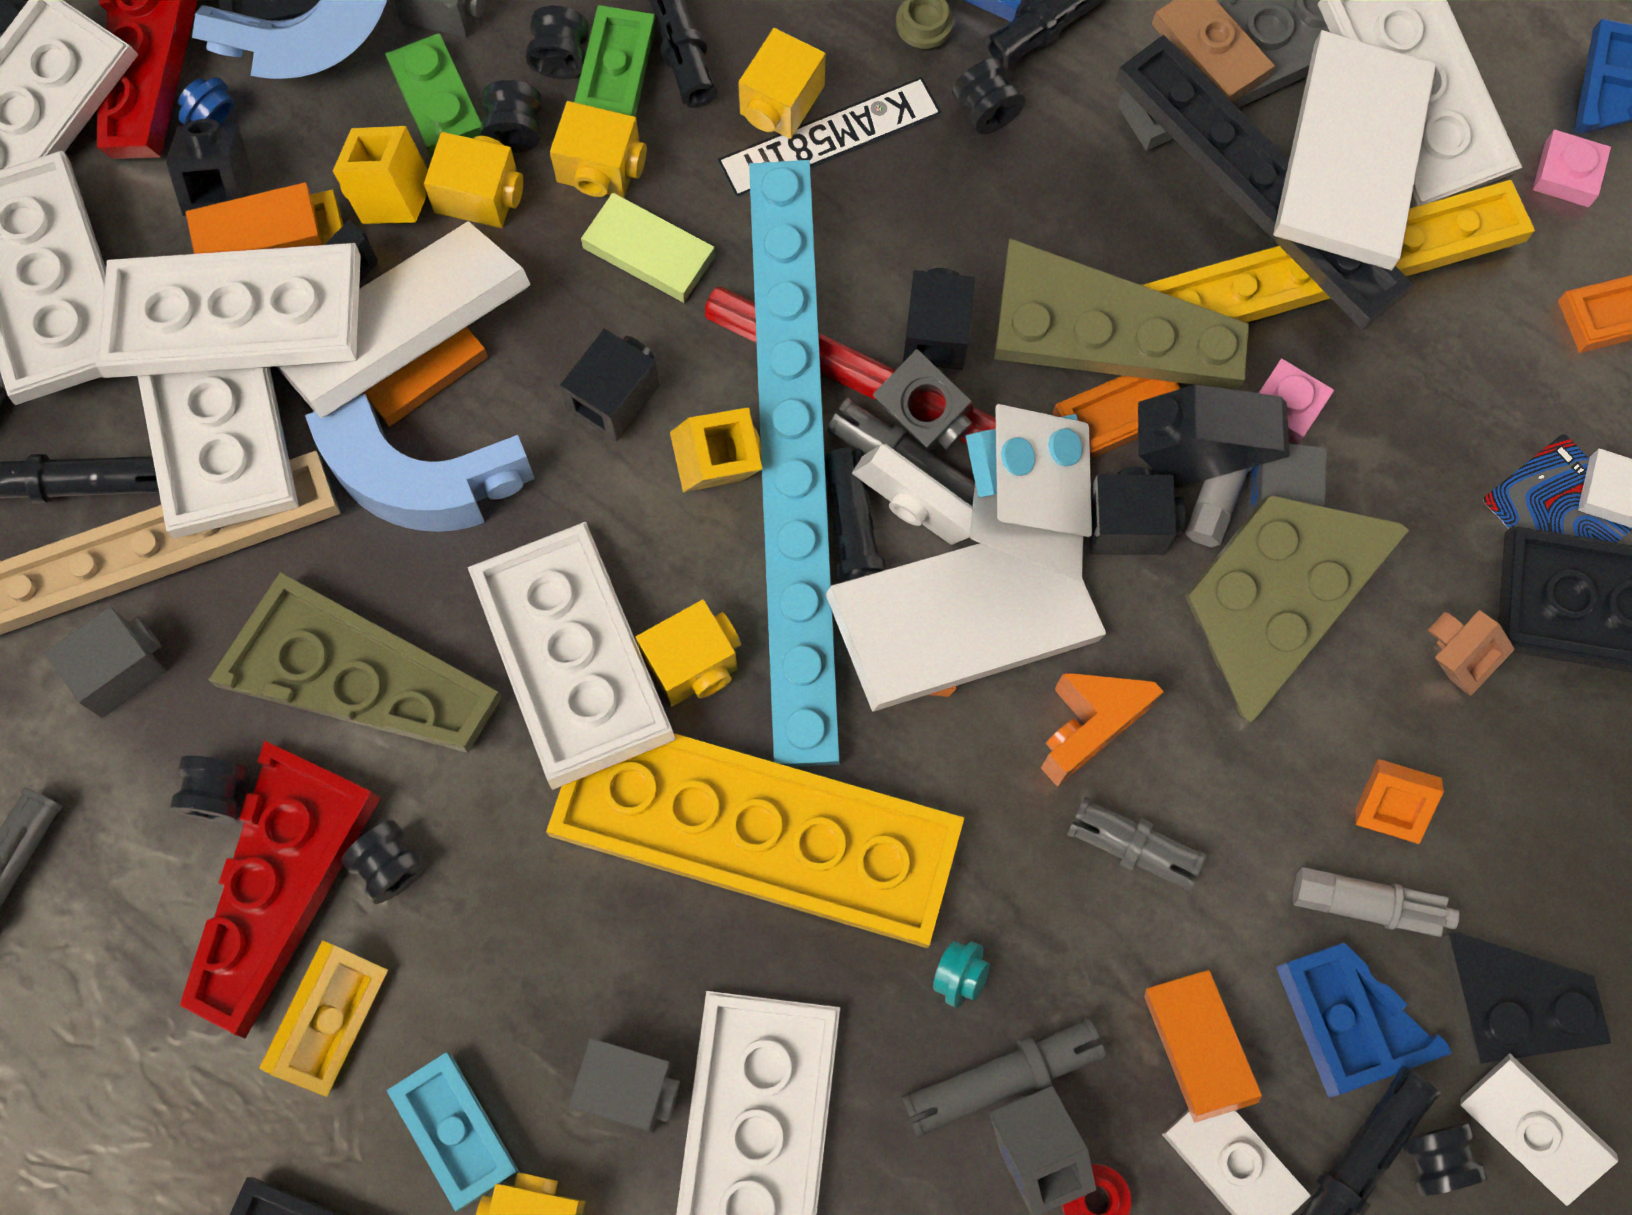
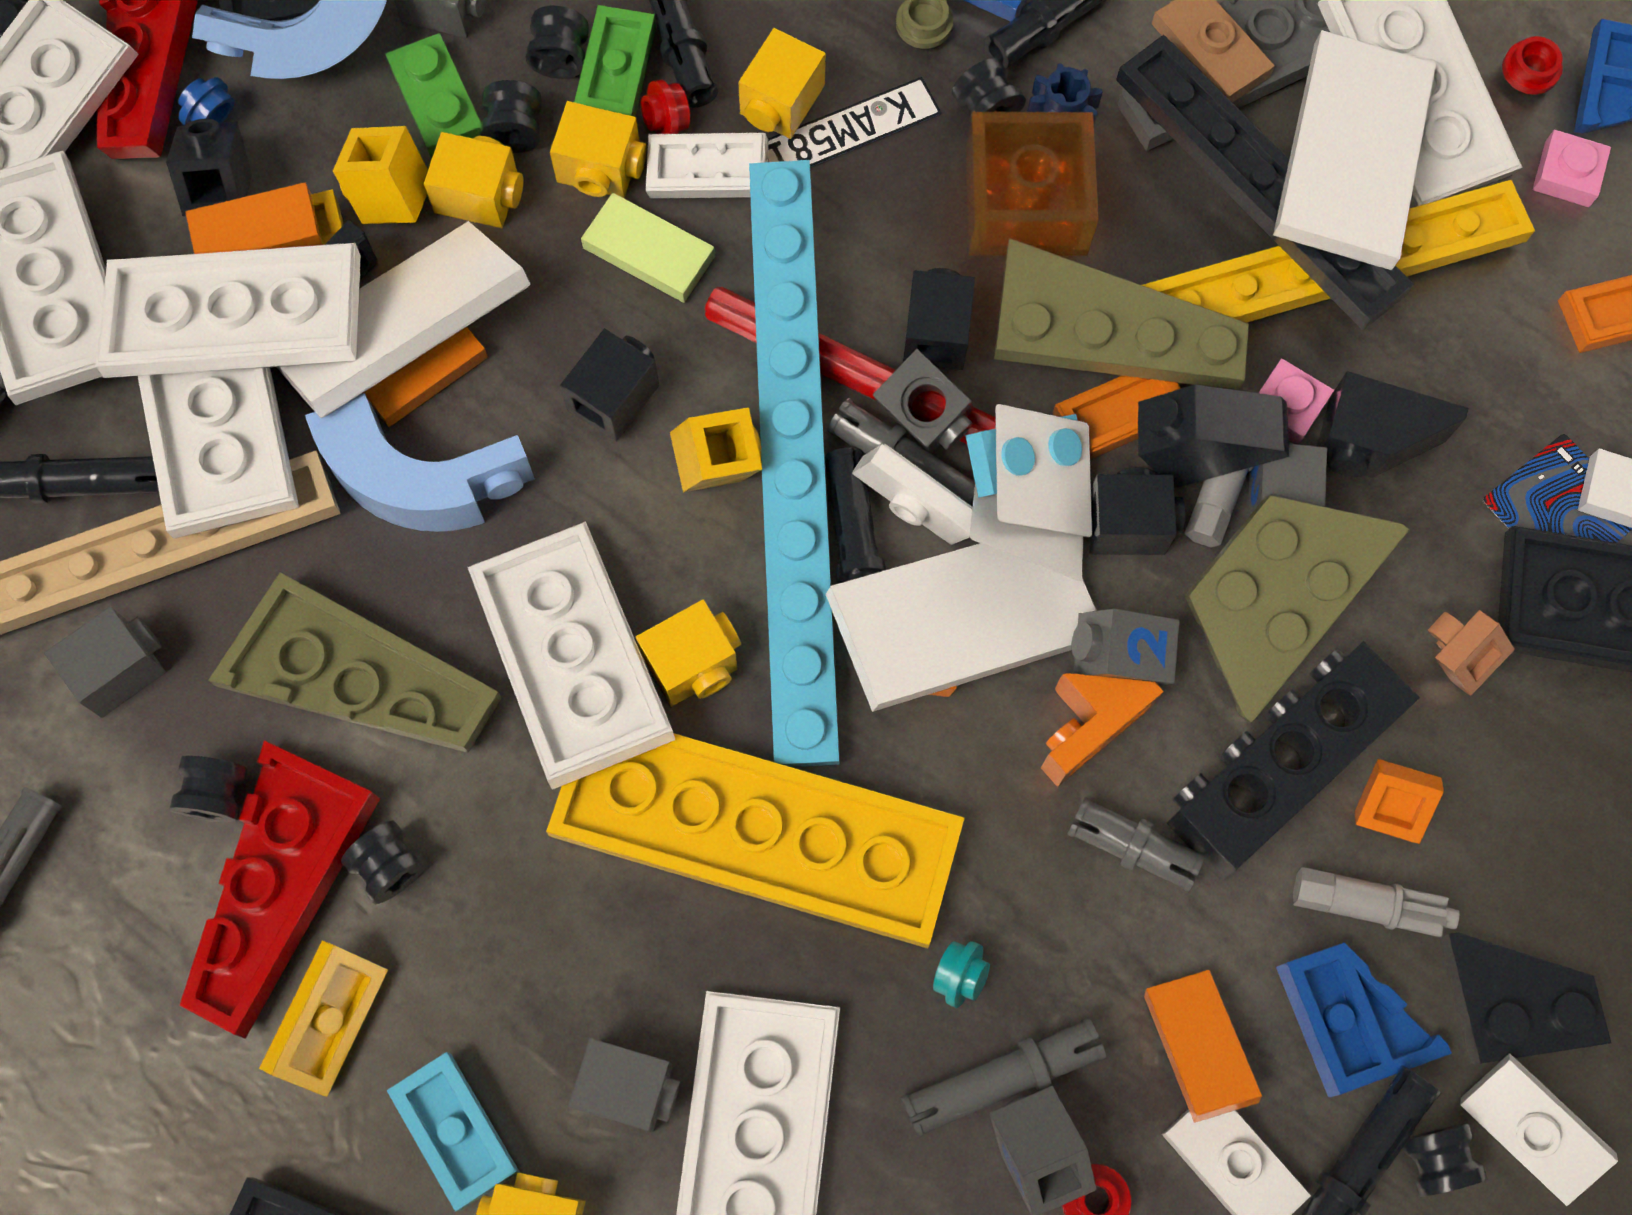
none -> red plate [641,79,690,134]
none -> white plate [646,133,768,198]
none -> clear orange brick [966,112,1099,256]
none -> dark blue gear [1027,63,1103,142]
none -> dark grey brick [1071,608,1179,685]
none -> black brick [1167,641,1420,881]
none -> black slope [1317,371,1469,478]
none -> red plate [1502,36,1563,95]

